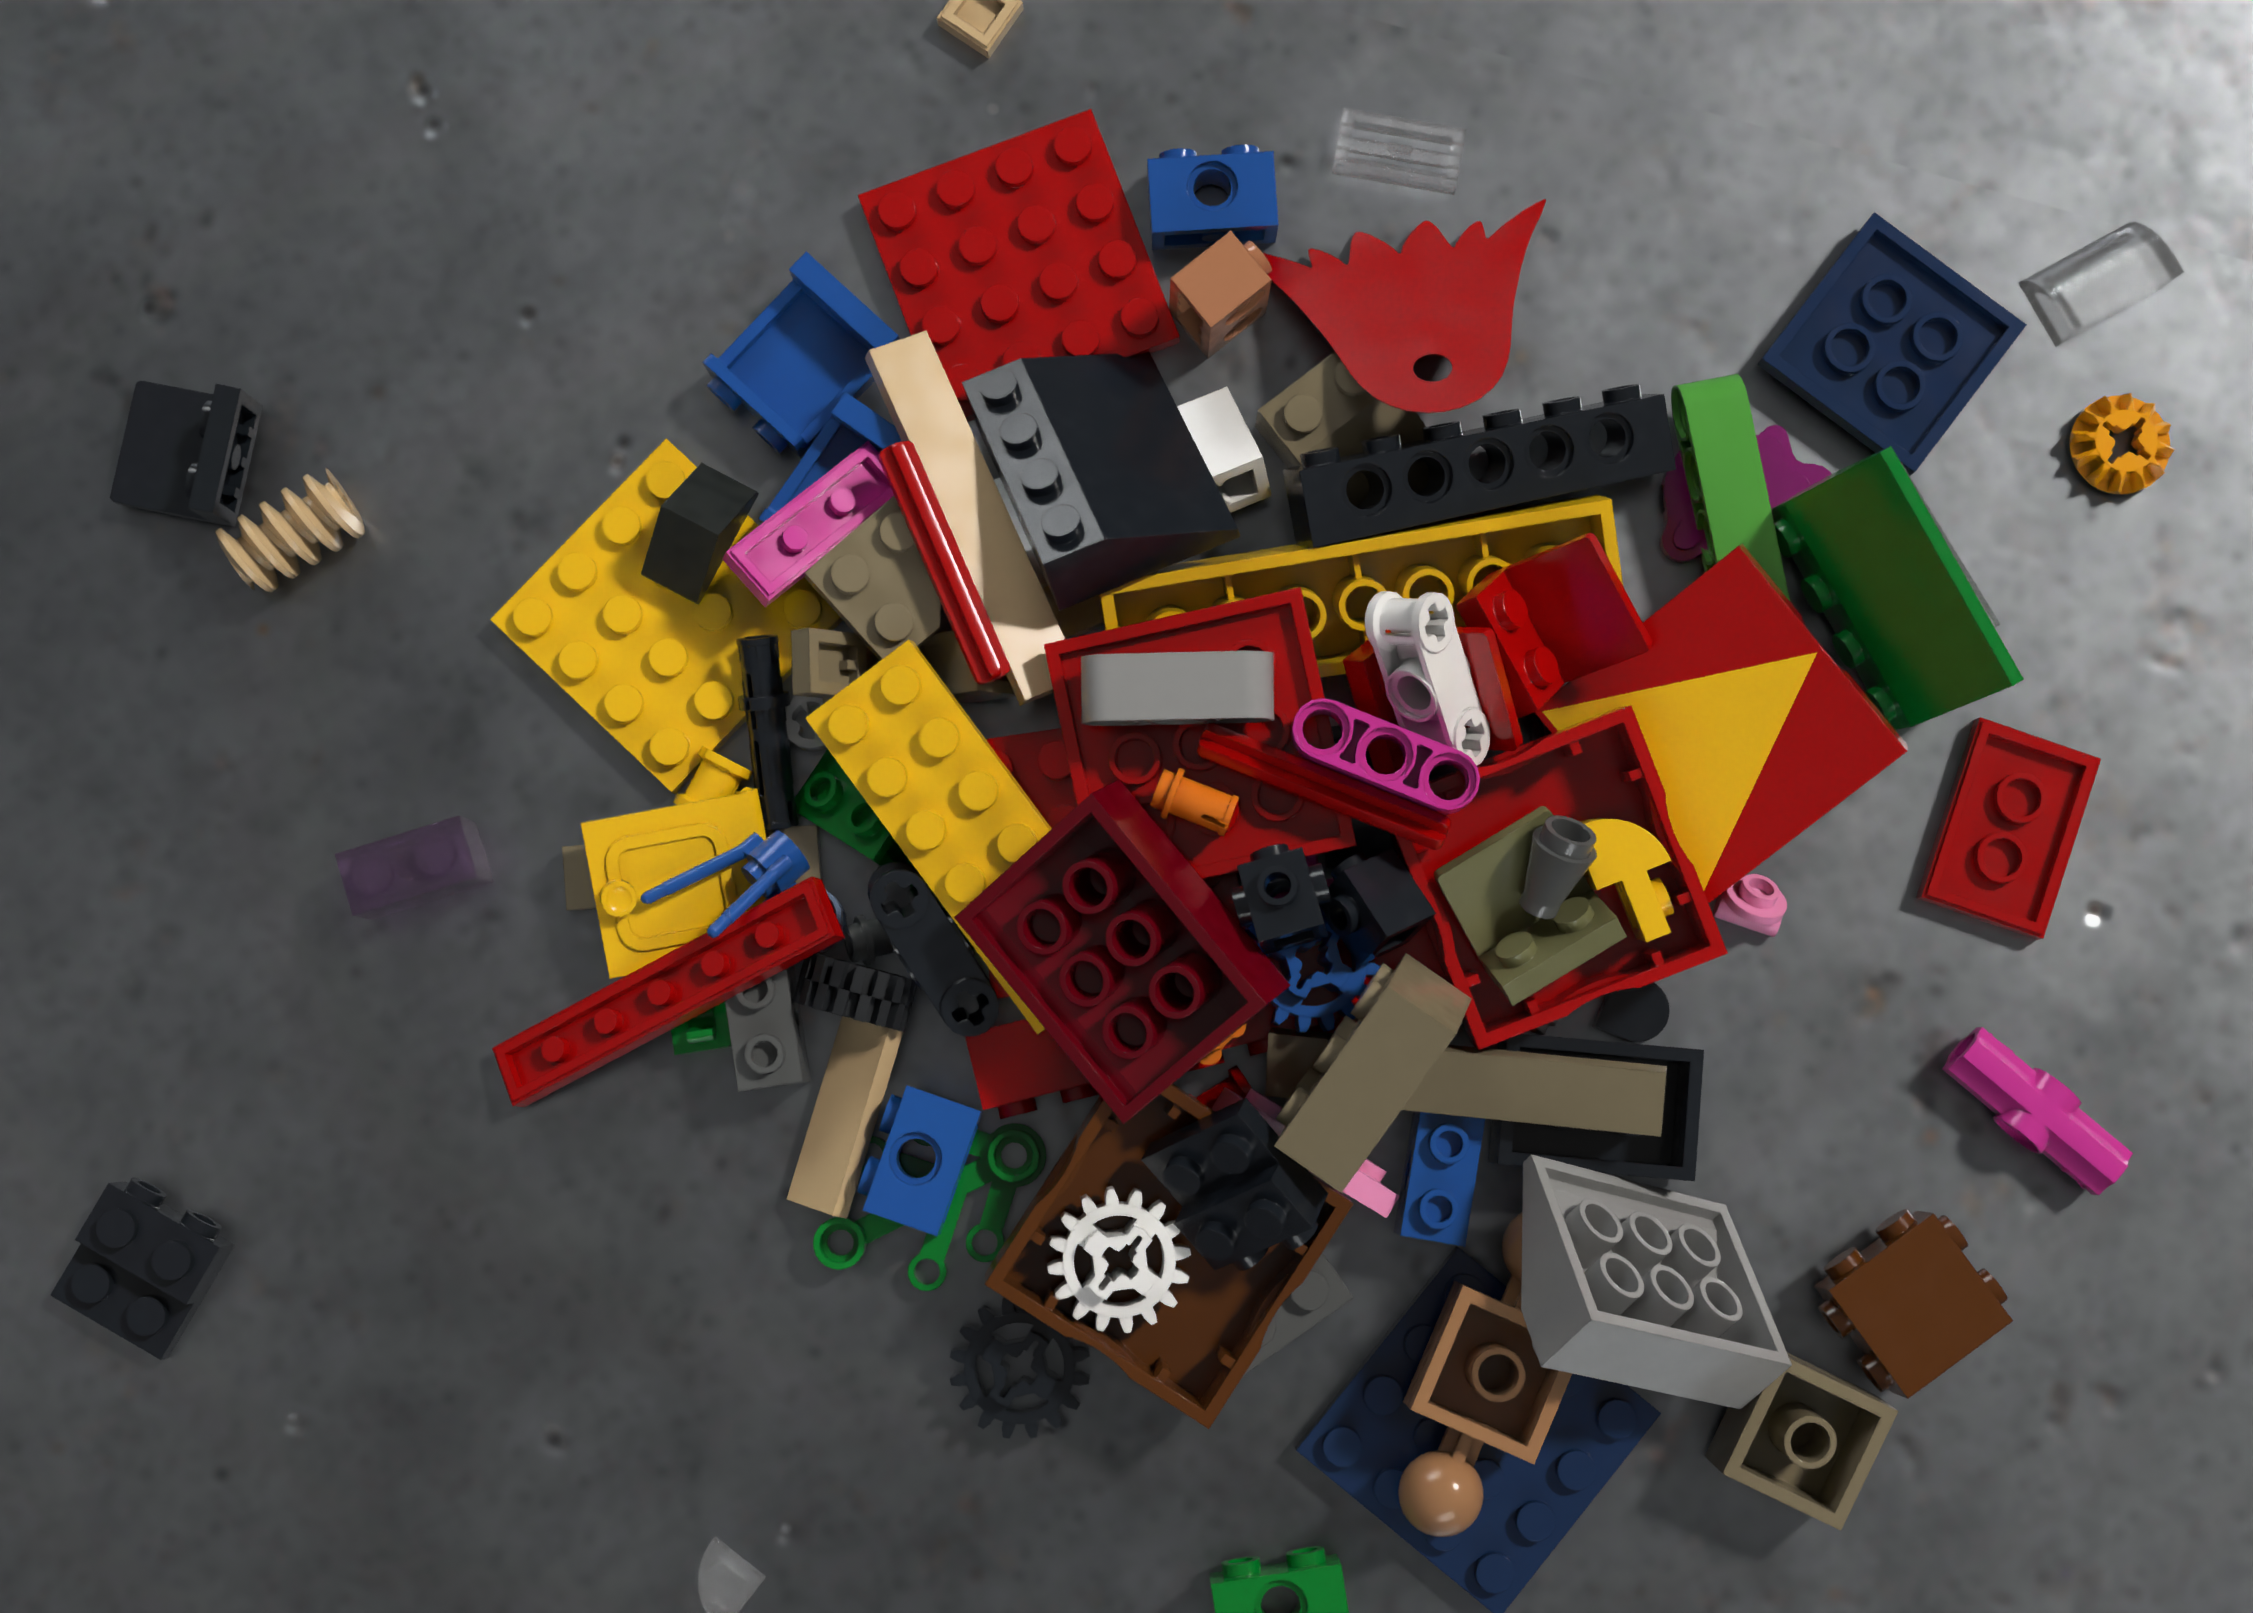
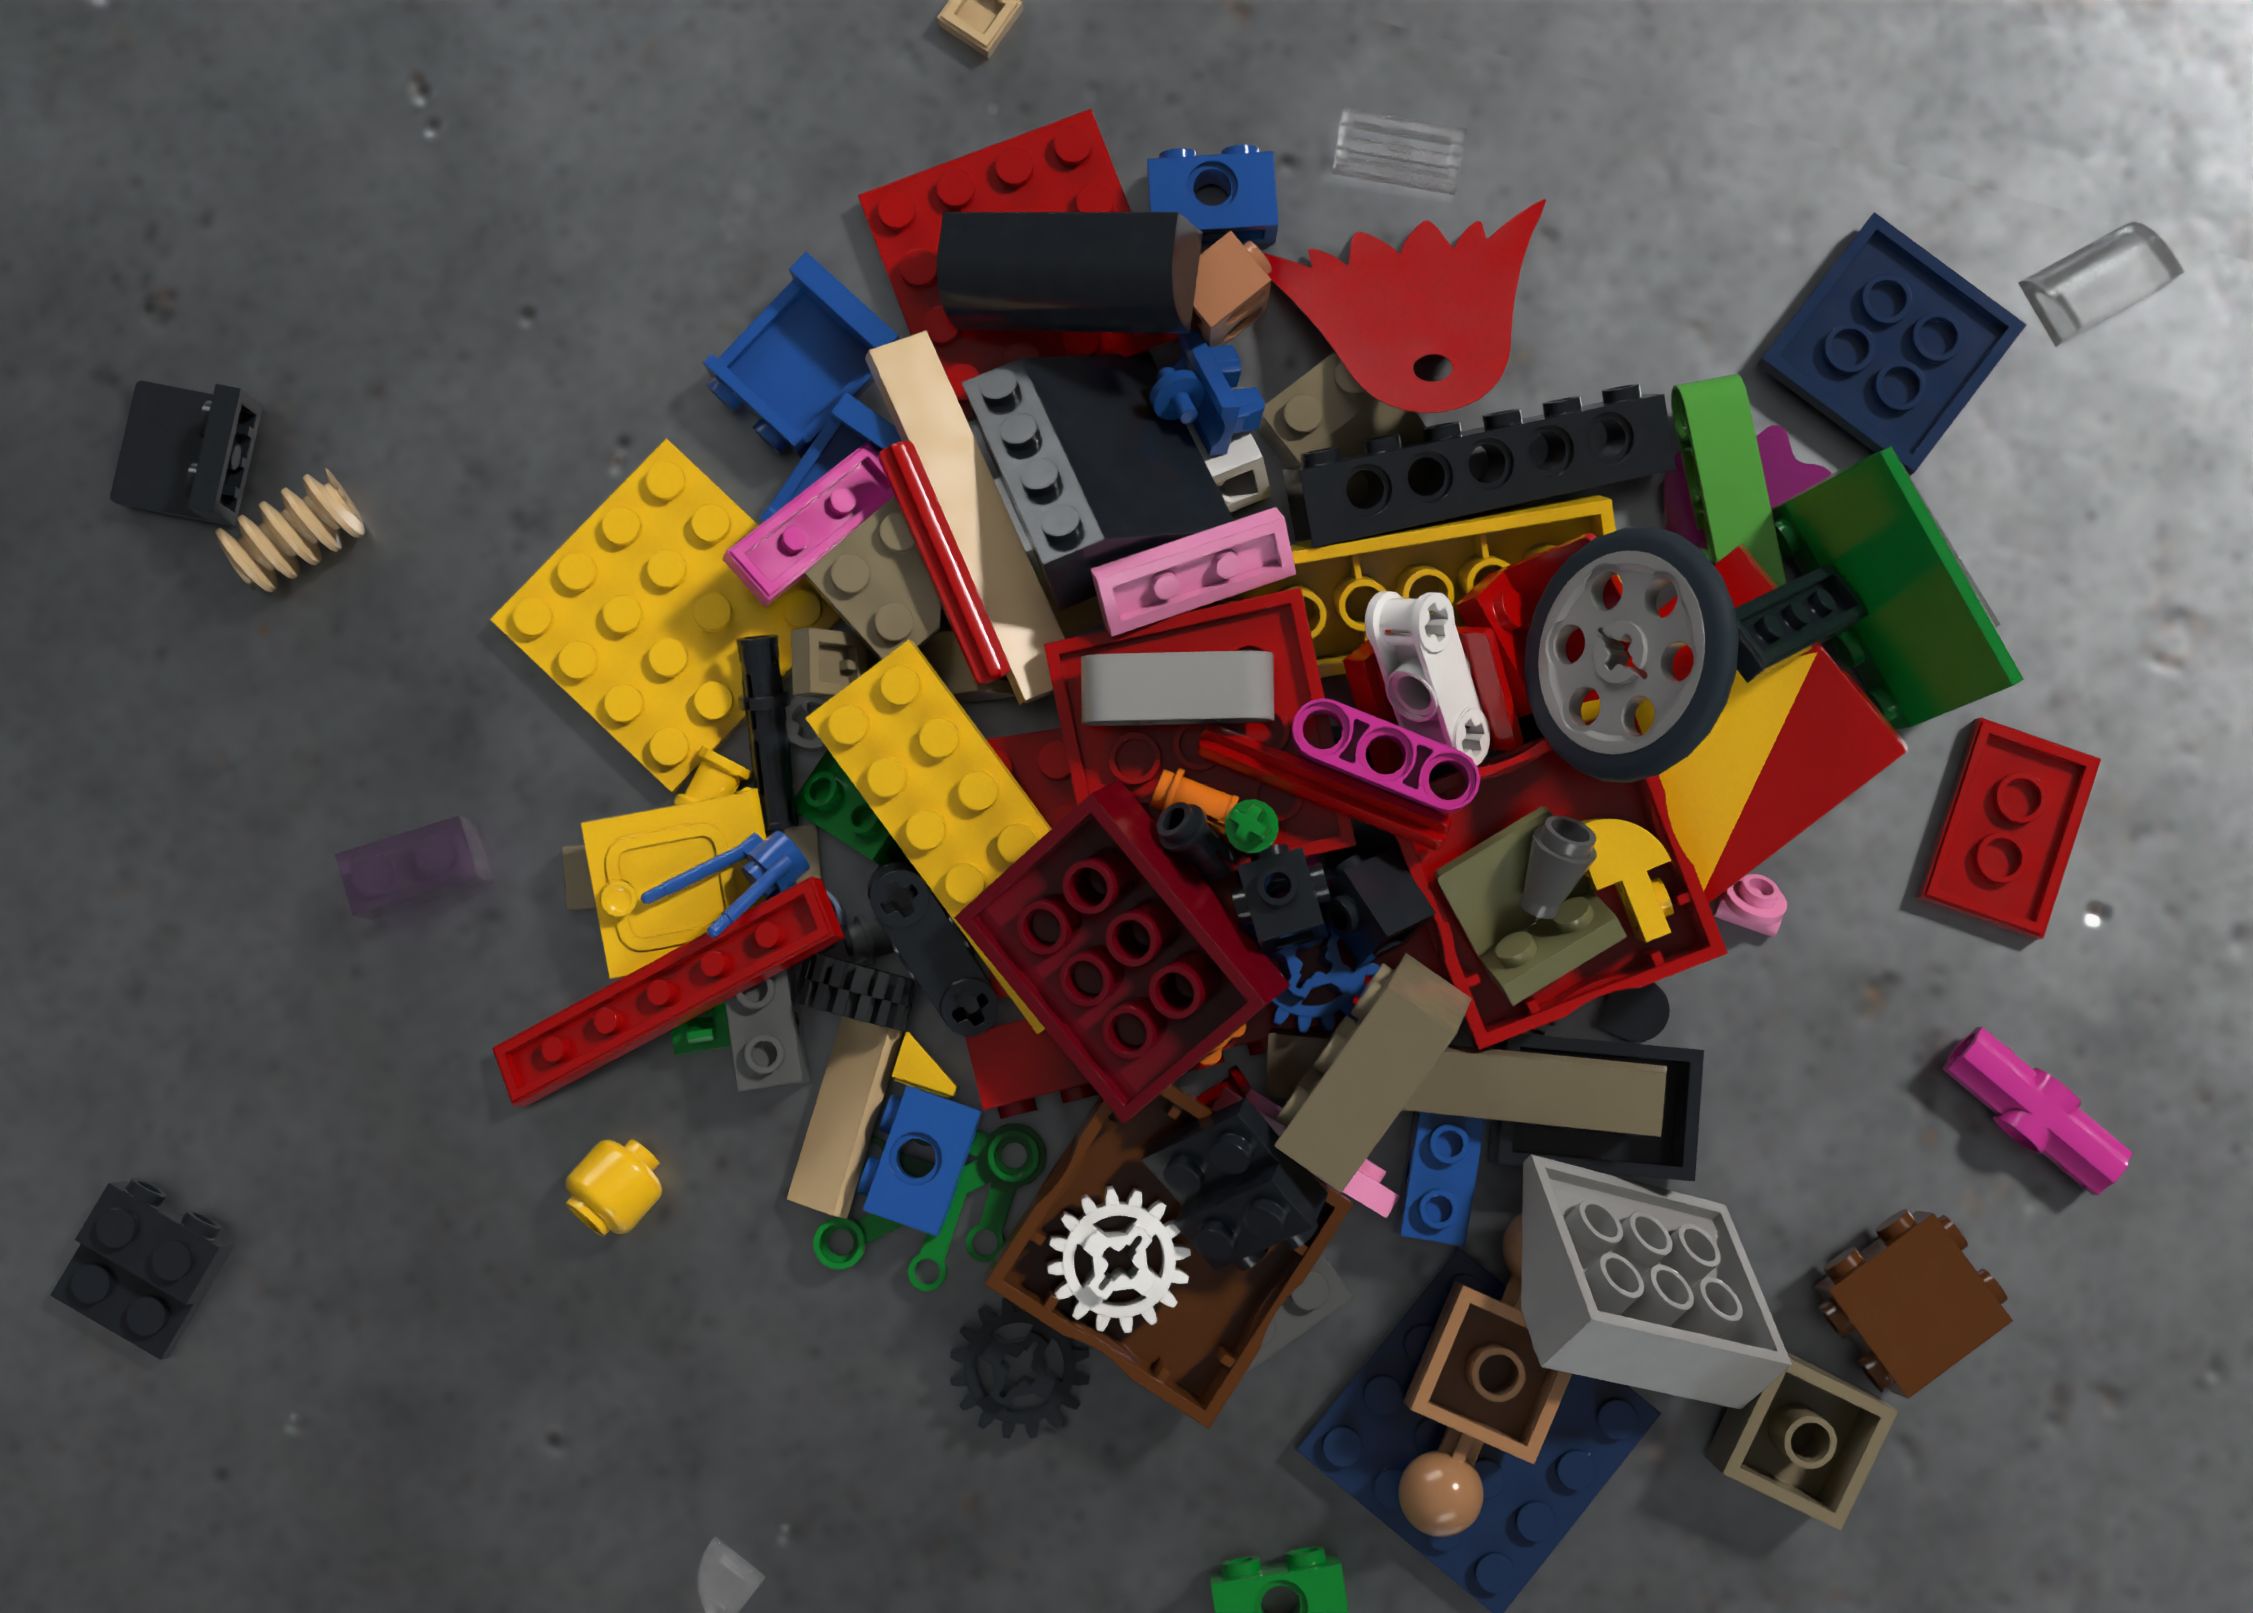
pearl dark grey slope [641,462,759,605] -> none
light orange gear [2069,393,2175,495] -> none
none -> yellow head [565,1139,662,1237]
none -> yellow slope [892,1031,960,1098]
none -> black brick [937,212,1203,334]
none -> bright pink plate [1090,507,1296,636]
none -> blue hips [1149,329,1265,456]
none -> black pin [1157,802,1237,881]
none -> green axle [1225,799,1279,853]
none -> wedge [1524,526,1739,782]
none -> black tile [1735,563,1869,683]

